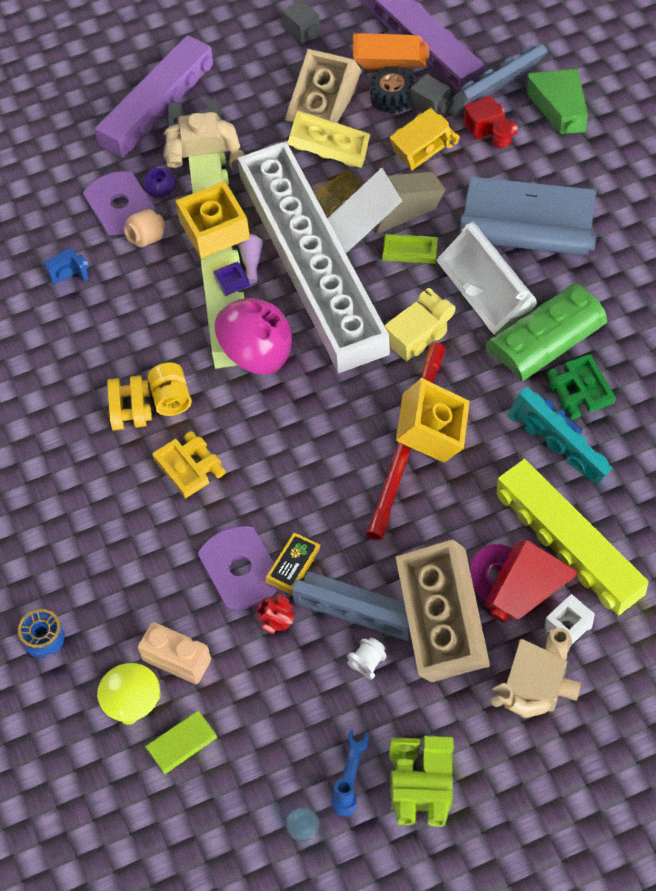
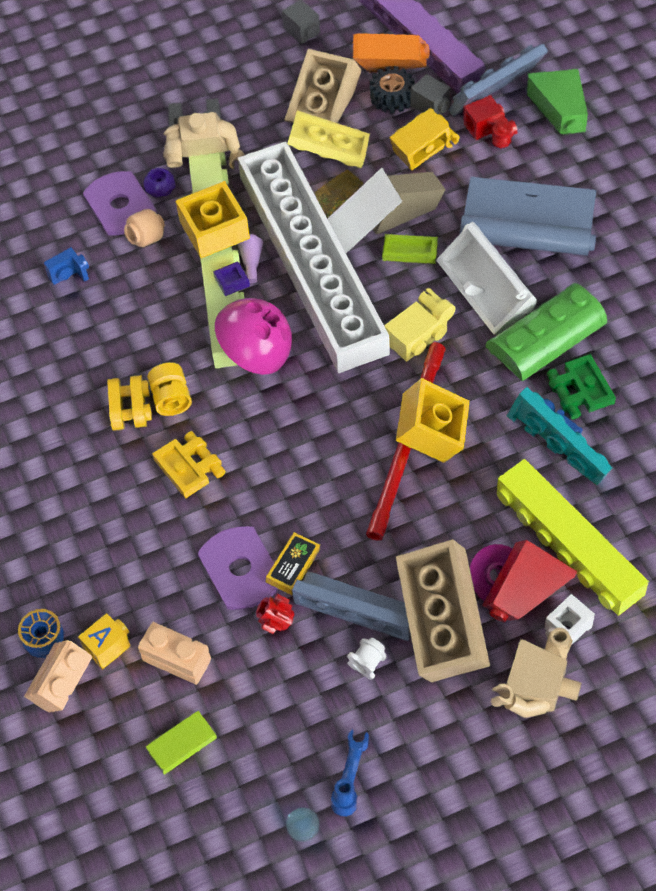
medium lavender brick [95,35,213,158] -> none
neon yellow dish [97,663,161,725] -> none
lime hips [389,736,454,827] -> none
none -> light nougat brick [24,640,92,712]
none -> yellow brick [78,613,131,670]

